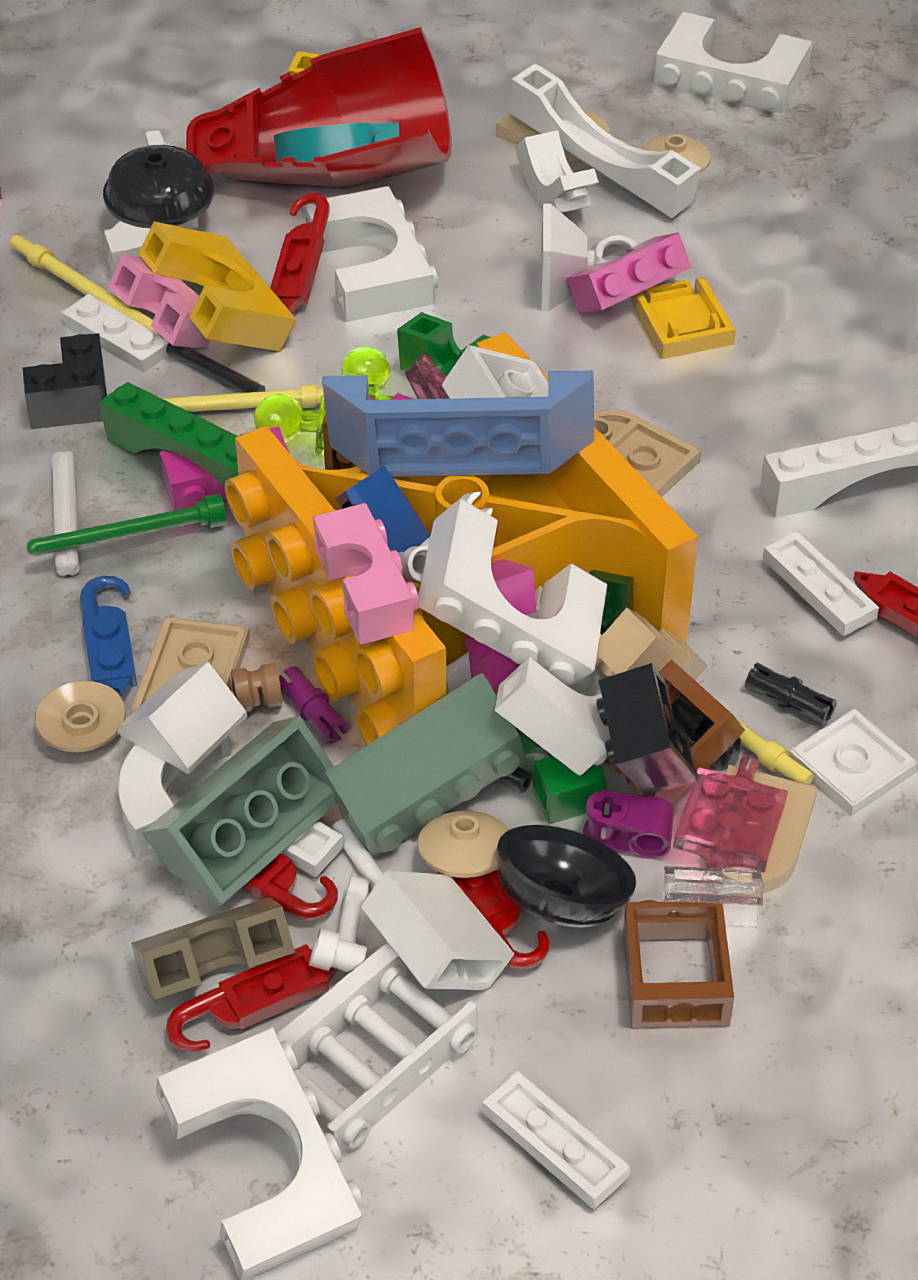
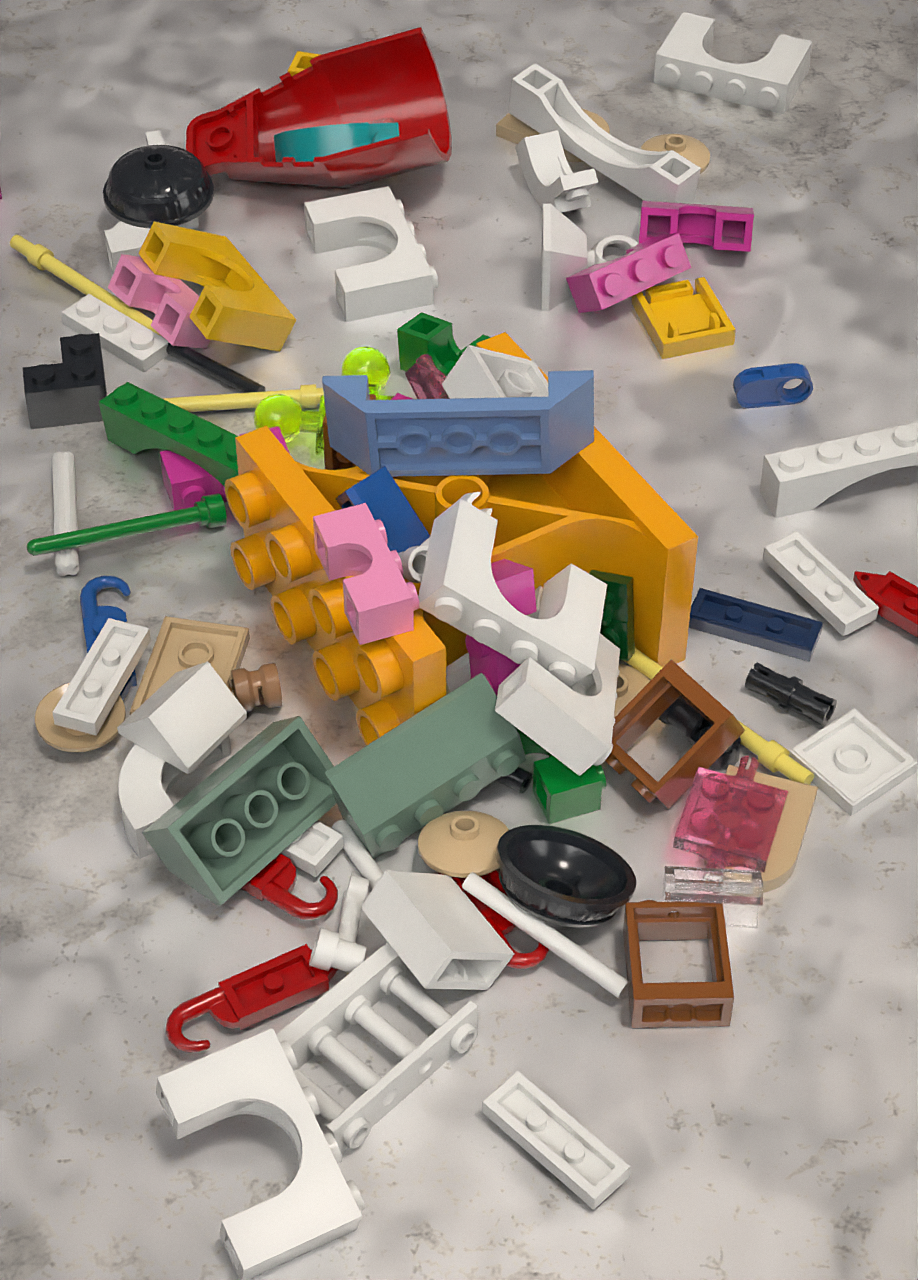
dark tan arch [131,897,295,1000] -> none
red plate [270,193,330,314] -> none
magenta pin [279,666,349,744] -> none
magenta piece [582,790,674,859] -> none
tan tile [594,410,701,497] -> none
black brick [596,663,698,796] -> none
tan arch [597,608,708,680] -> none
none -> white plate [52,618,151,735]
none -> white bar [462,872,630,998]
none -> dark pink arch [639,201,754,252]
none -> dark blue tile [689,588,823,662]
none -> blue piece [733,363,813,409]

